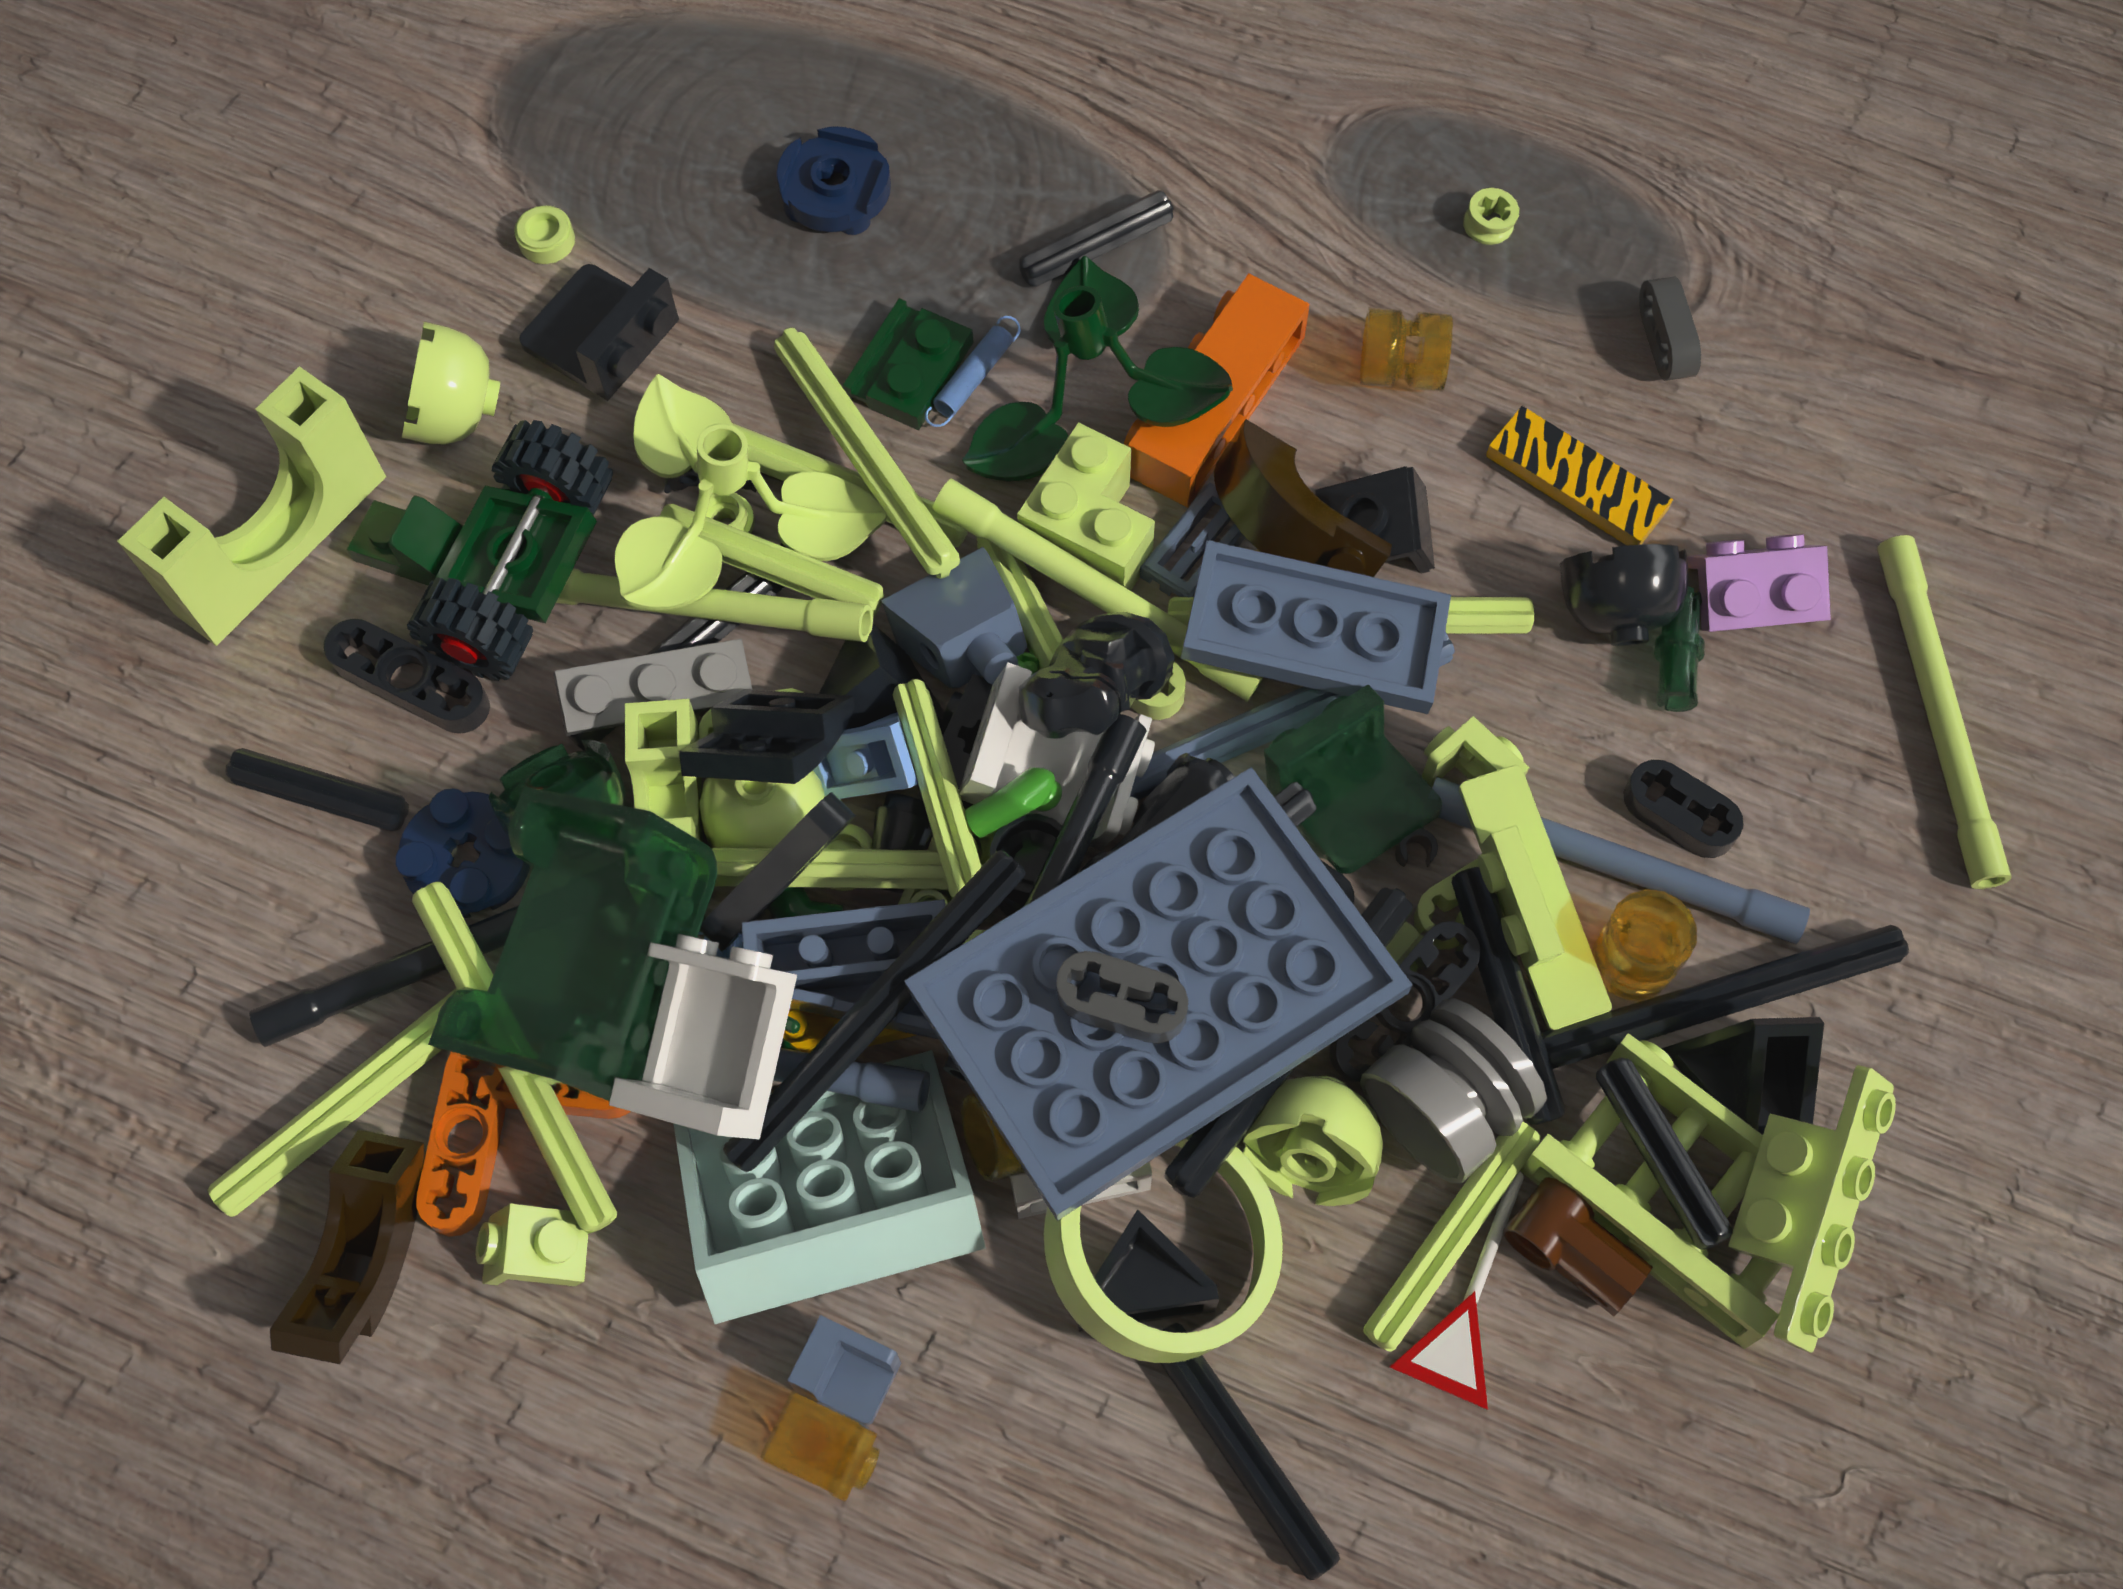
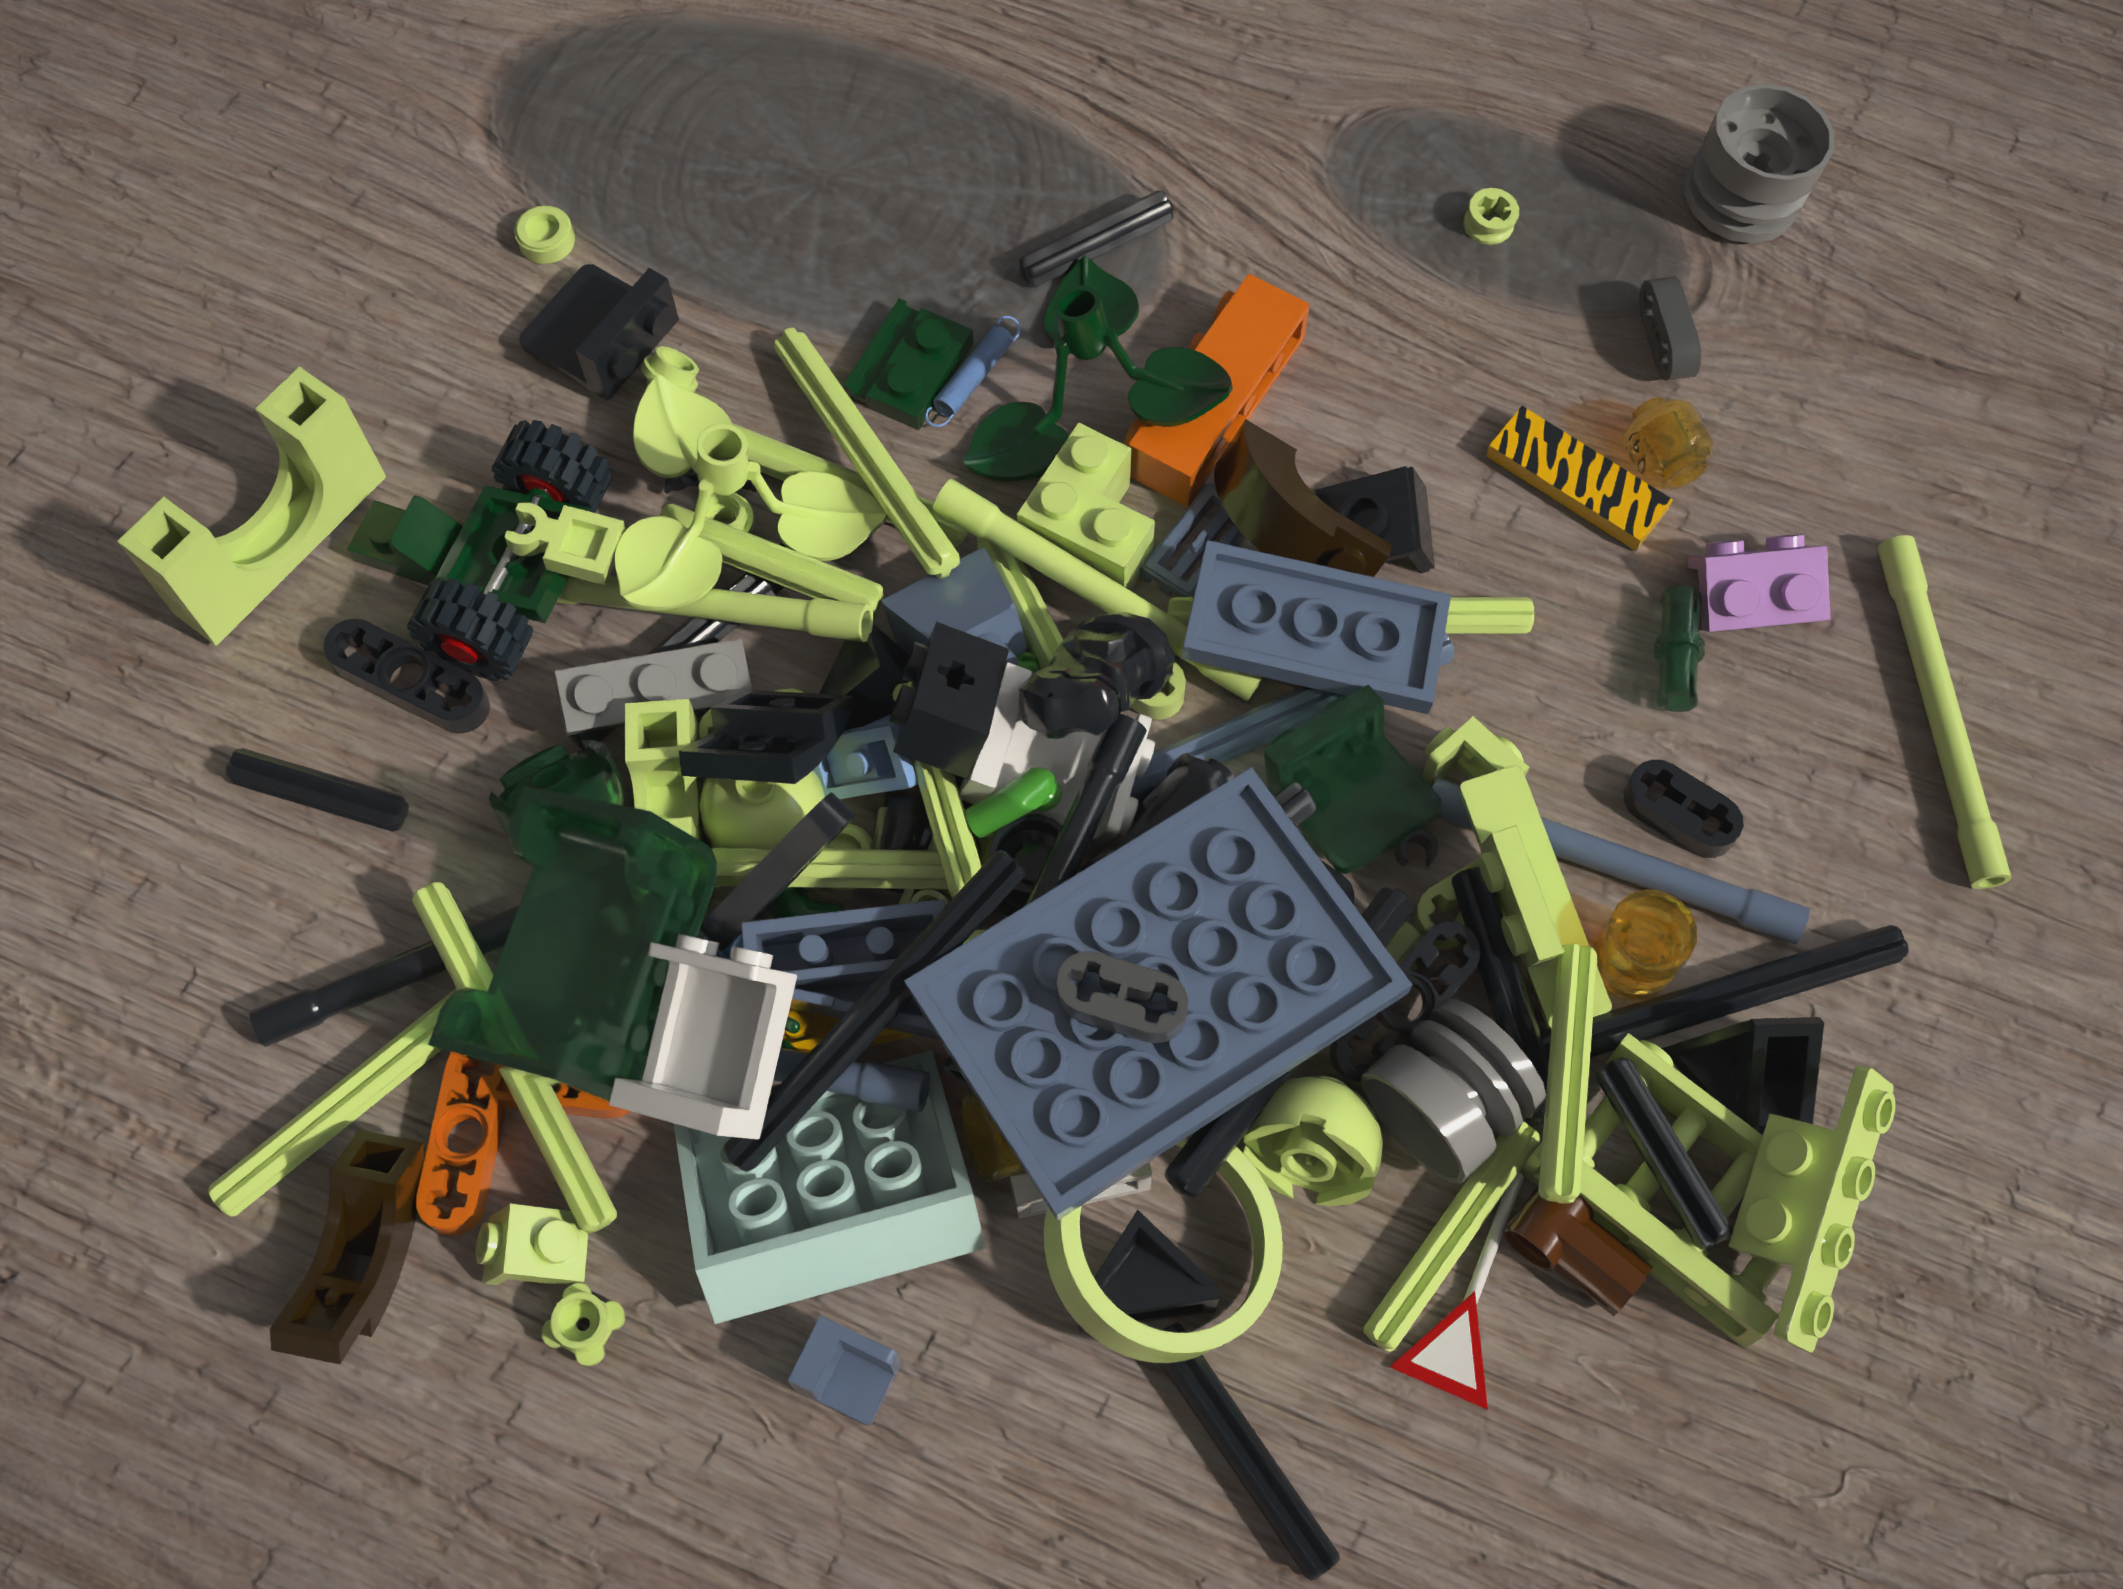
dark blue plate [395,788,531,918] -> none
yellowish green cylinder [402,322,501,445] -> none
clear yellow bracket [760,1390,880,1502] -> none
dark blue plate [777,126,891,235] -> none
clear yellow wheel [1360,307,1453,392] -> none
black cylinder [1560,544,1689,646] -> none
none -> yellowish green plate [504,503,626,585]
none -> yellowish green plate [542,1283,625,1366]
none -> yellowish green plate [640,346,699,393]
none -> black brick [889,622,1009,779]
none -> yellowish green axle [1538,943,1598,1204]
none -> clear yellow head [1623,397,1714,489]
none -> light grey wheel [1684,84,1835,244]

